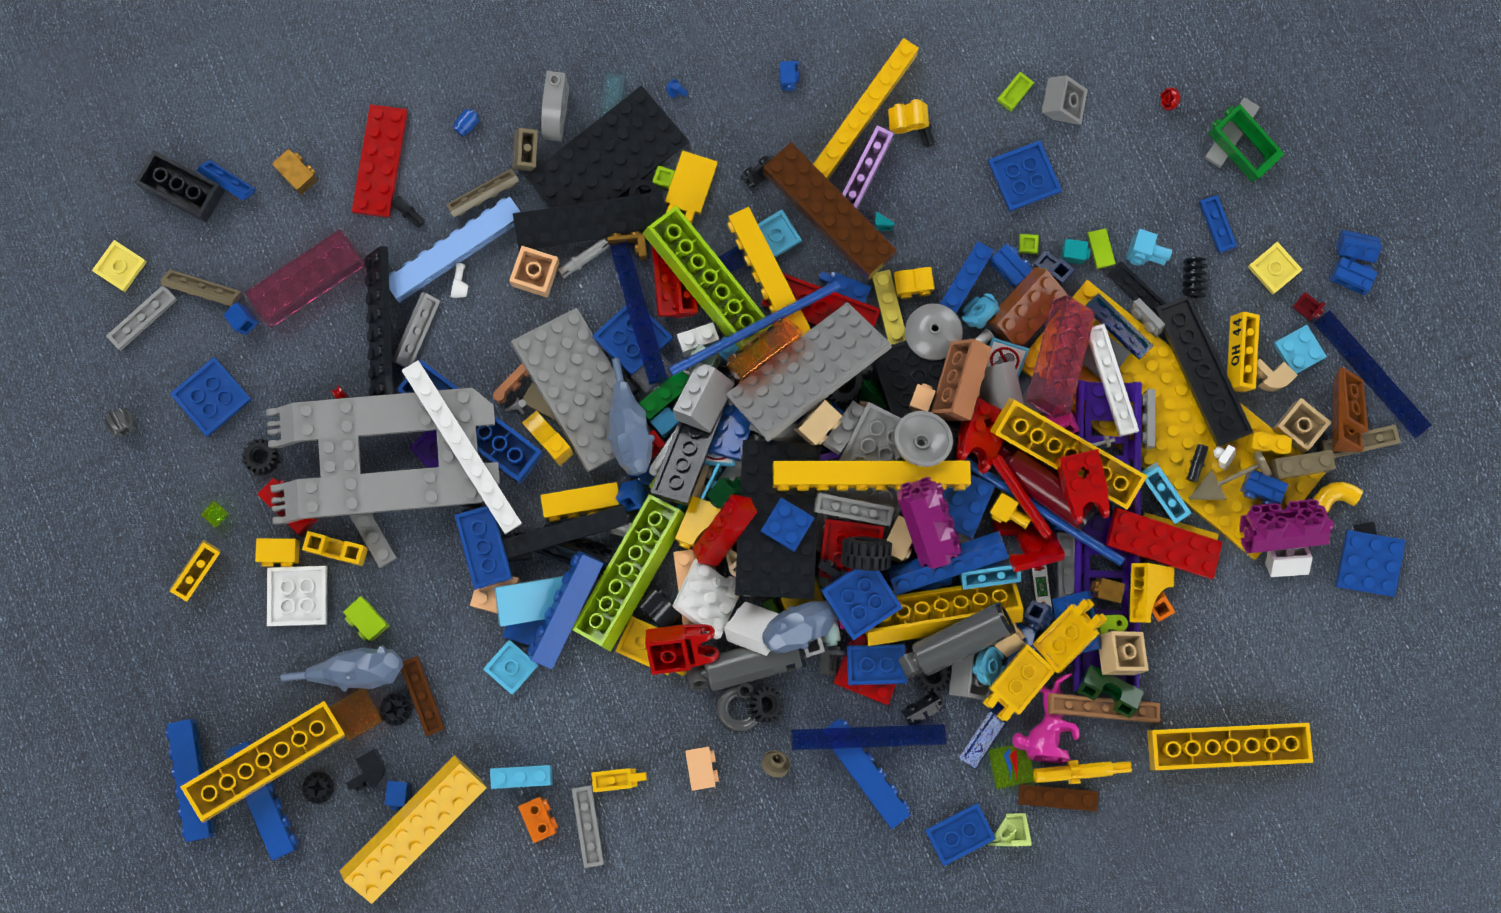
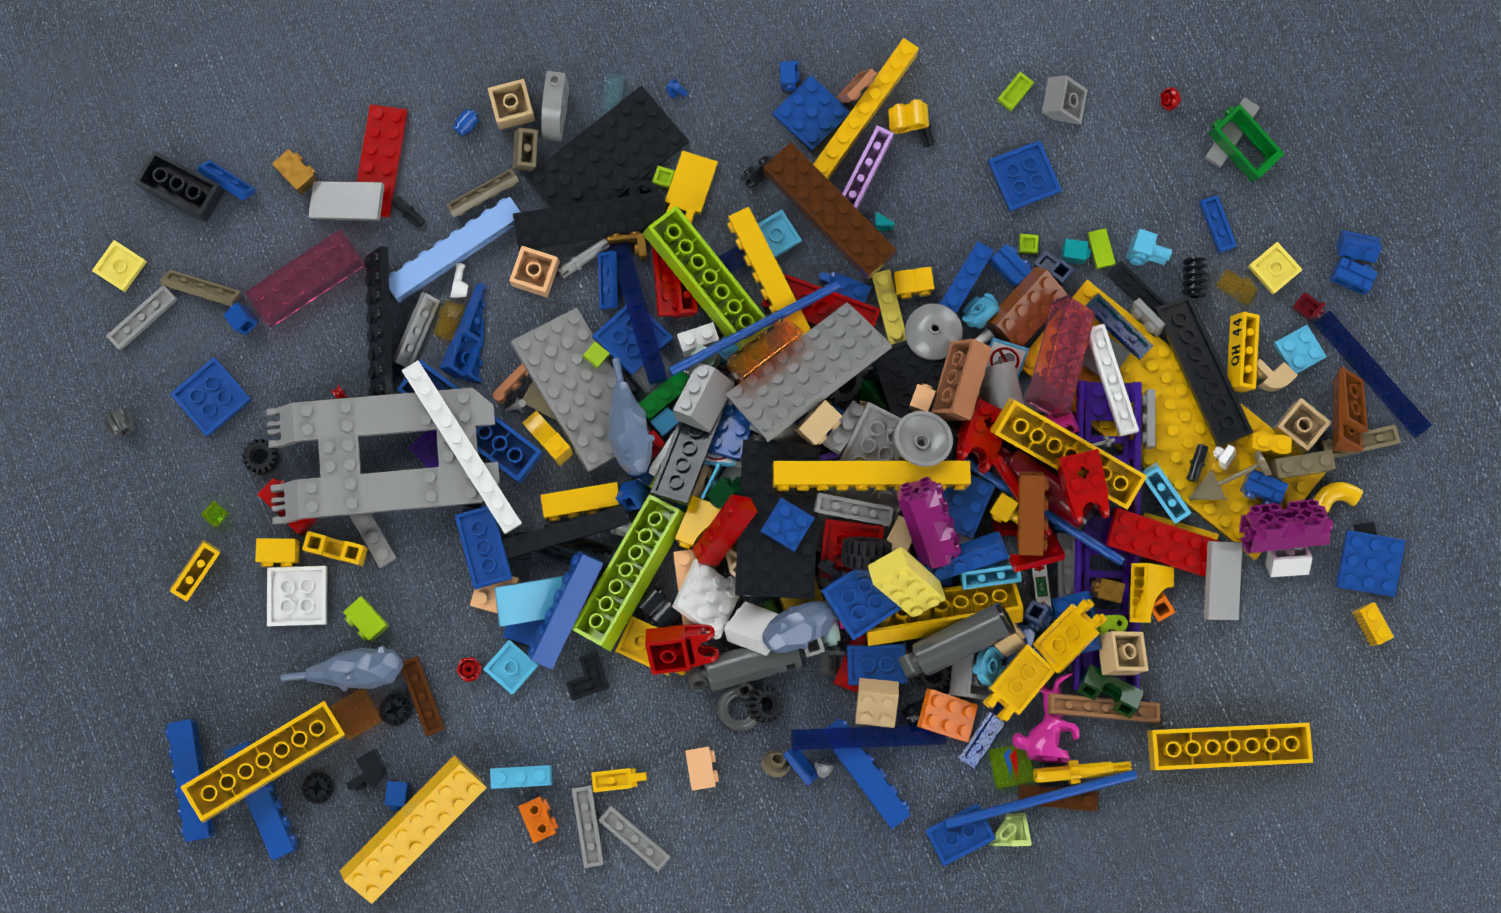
none -> light grey tile [308,181,385,221]
none -> clear yellow slope [433,300,465,341]
none -> blue wedge [439,283,486,384]
none -> red plate [457,657,481,682]
none -> tan brick [488,79,536,130]
none -> black plate [566,651,610,701]
none -> lime tile [583,342,610,369]
none -> blue tile [598,251,618,310]
none -> light grey tile [598,805,671,872]
none -> blue plate [772,75,850,152]
none -> blue tile [783,744,818,786]
none -> light grey piece [814,760,834,778]
none -> nougat plate [836,68,877,103]
none -> tan brick [855,678,899,728]
none -> light yellow brick [868,547,946,618]
none -> orange plate [917,688,978,743]
none -> blue piece [944,770,1137,829]
none -> dark orange brick [1017,471,1049,556]
none -> light grey tile [1204,541,1243,620]
none -> clear yellow slope [1215,269,1258,306]
none -> yellow brick [1352,602,1394,646]

